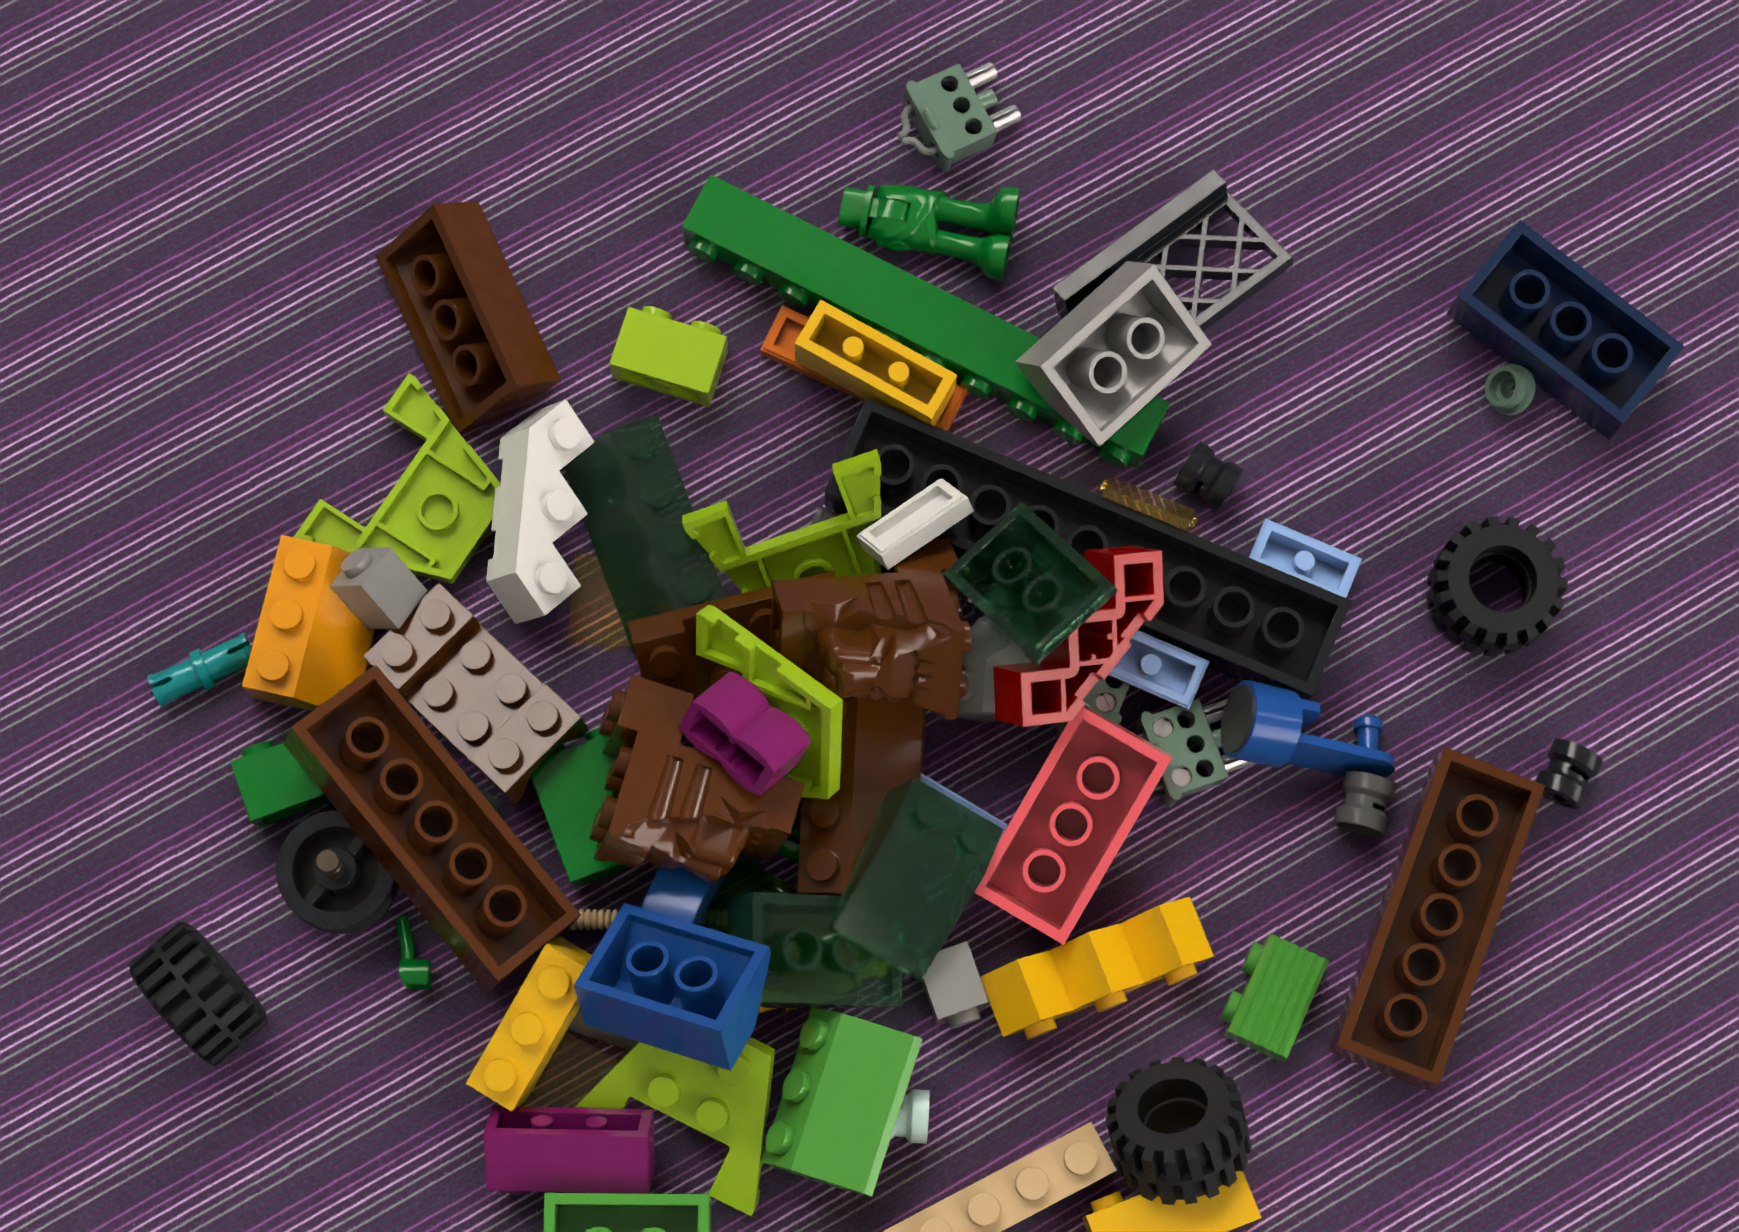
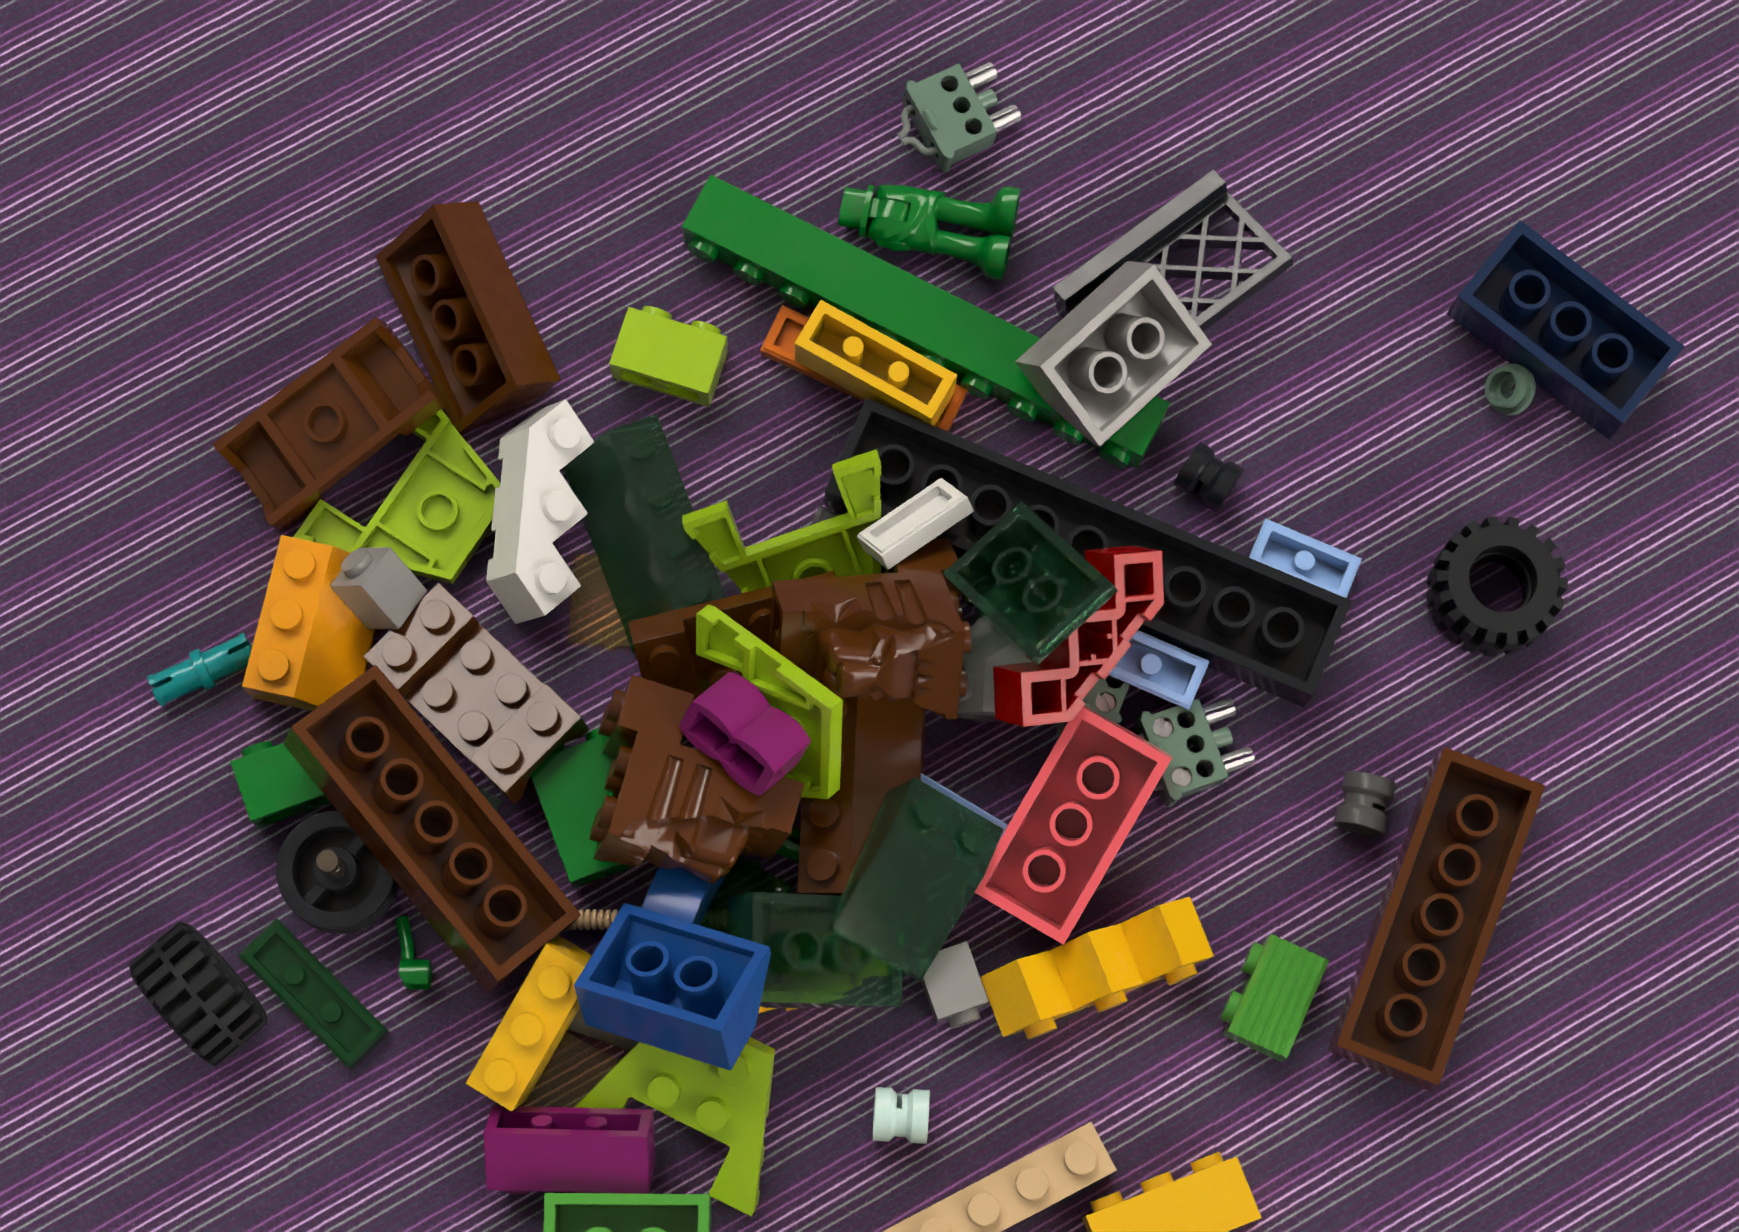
bright green slope [761,1007,923,1197] -> none
clear yellow piece [1100,477,1198,531] -> none
black tyre [1106,1057,1251,1205] -> none
blue piece [1221,680,1395,778] -> none
black wheel [1535,738,1603,810] -> none
none -> reddish brown piece [212,317,447,531]
none -> dark green tile [238,918,390,1070]

